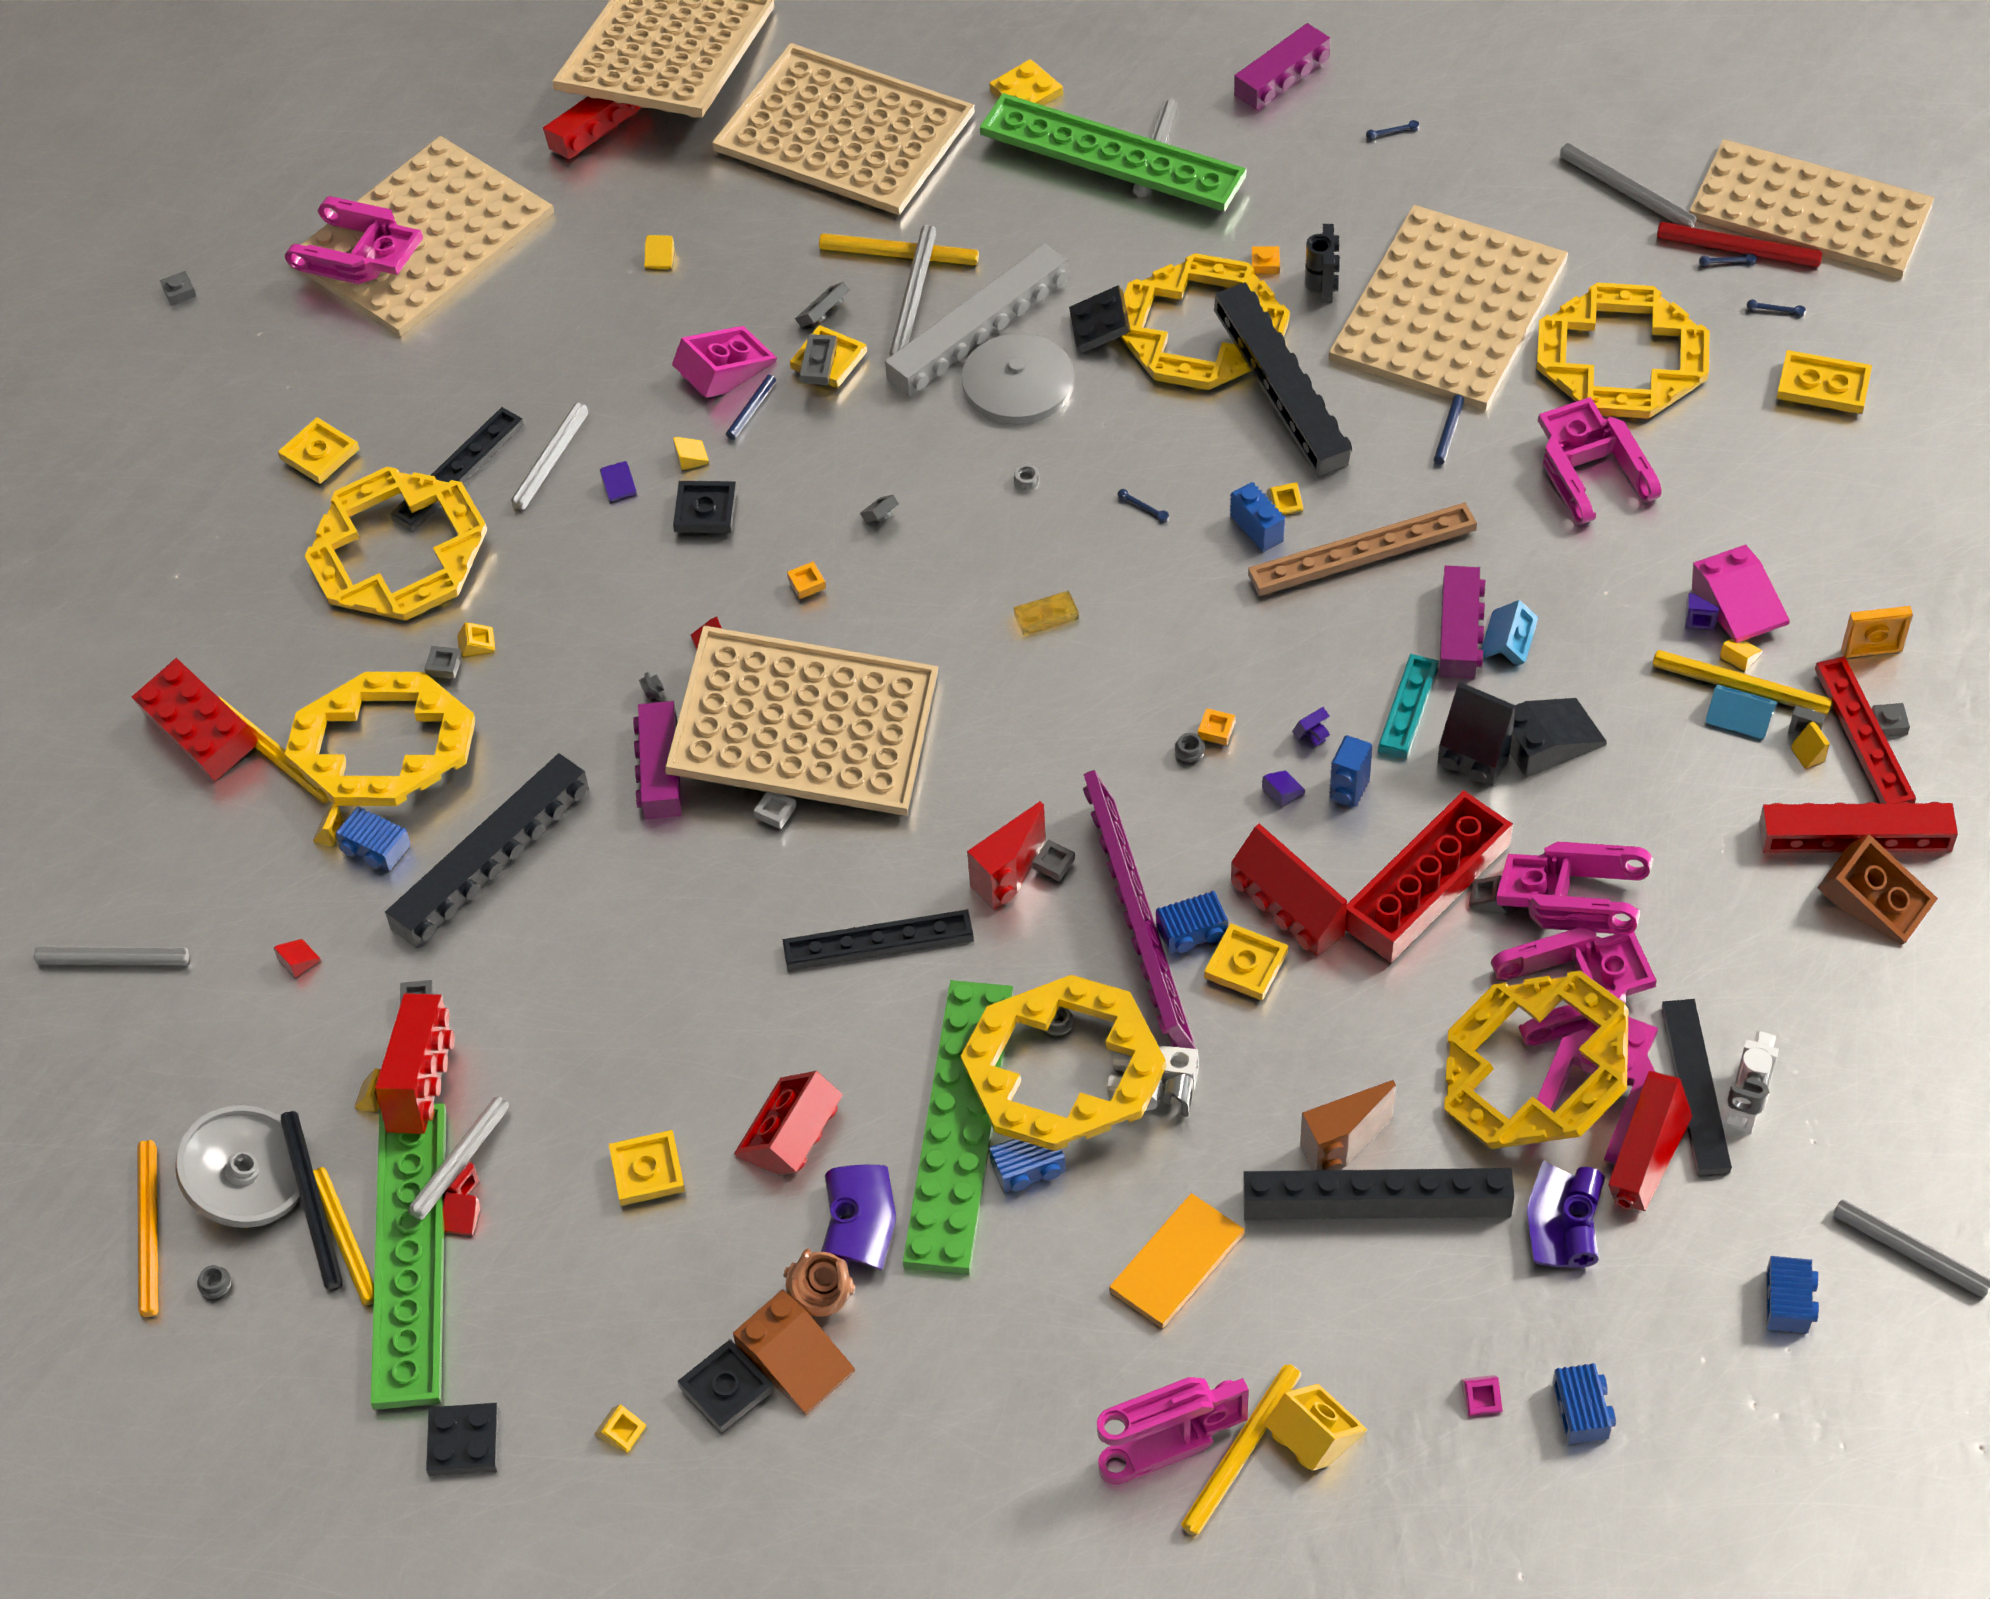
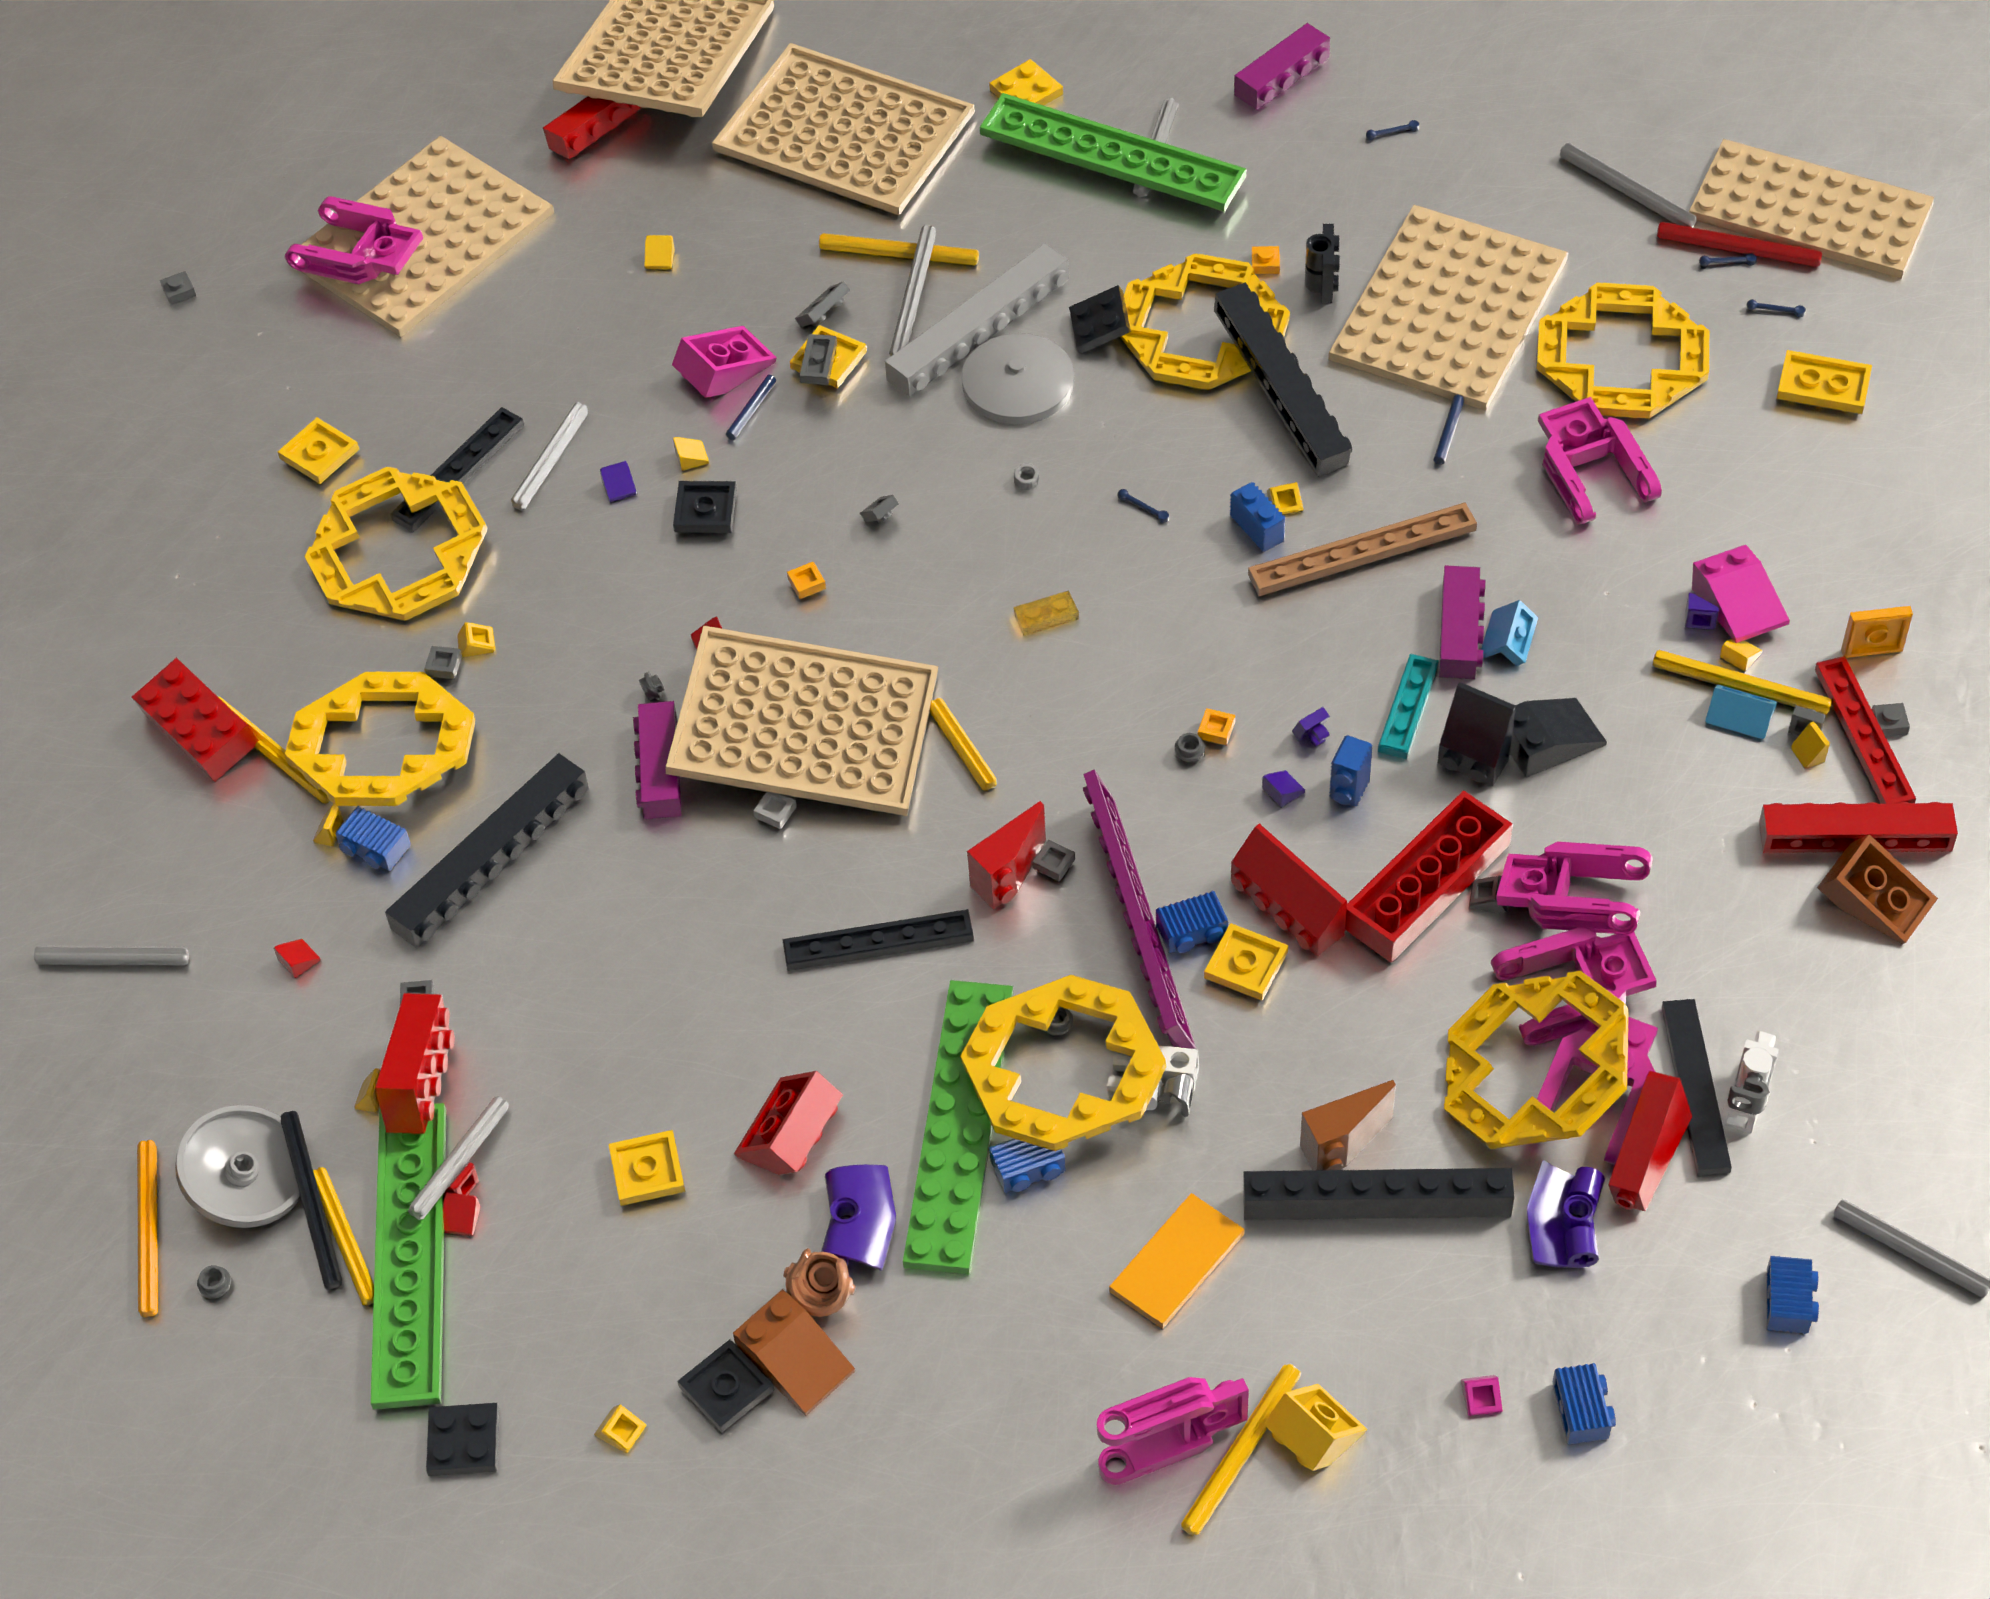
none -> yellow axle [930,698,997,791]

